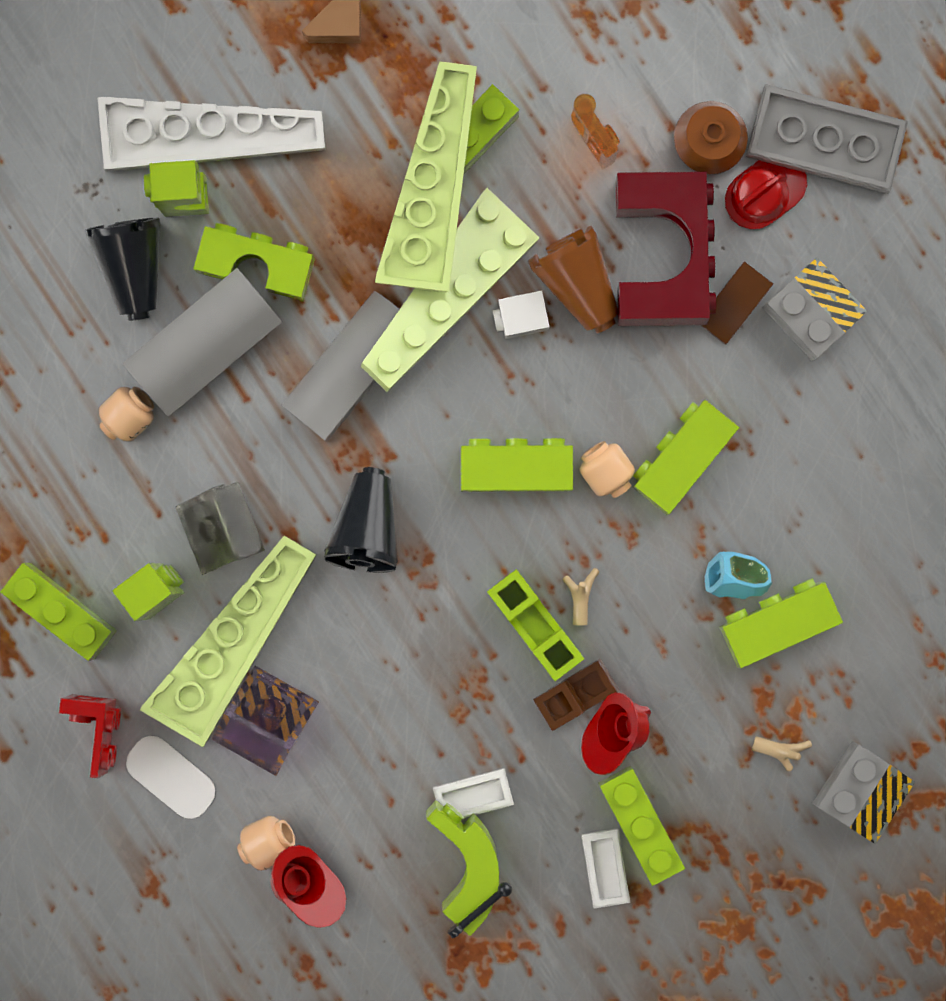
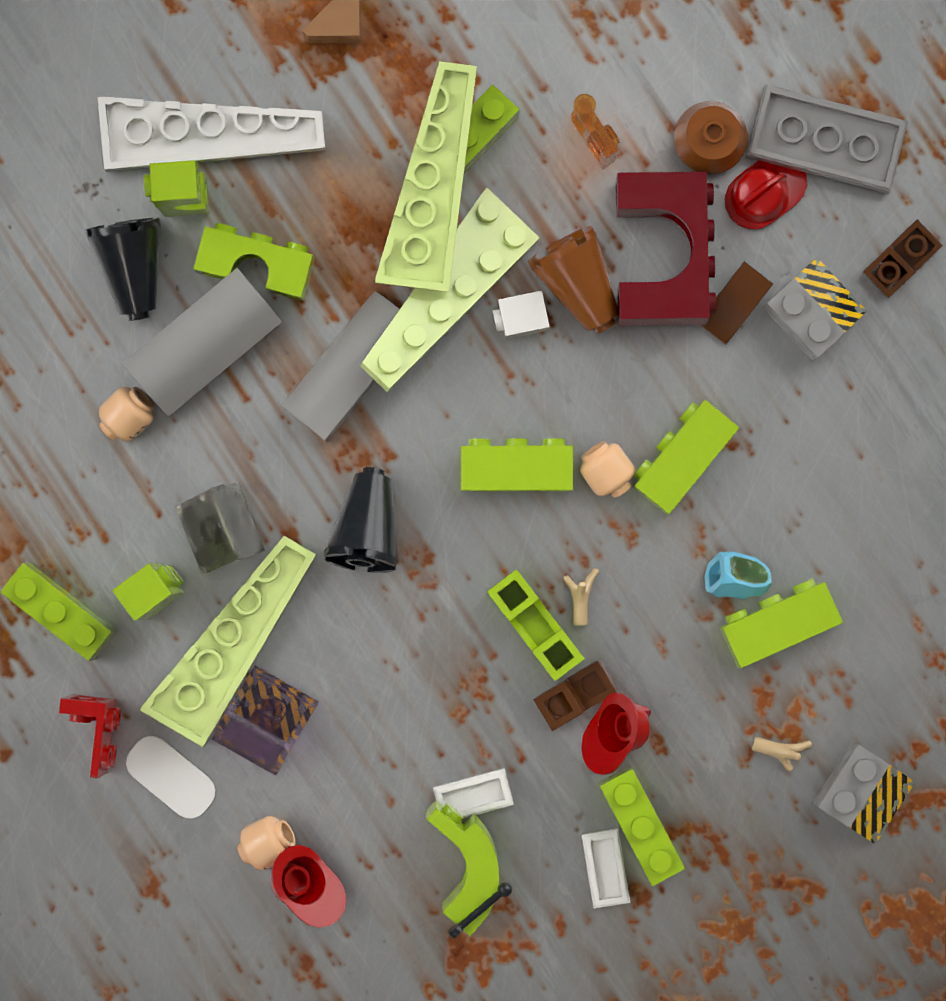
none -> reddish brown slope [863,219,943,298]

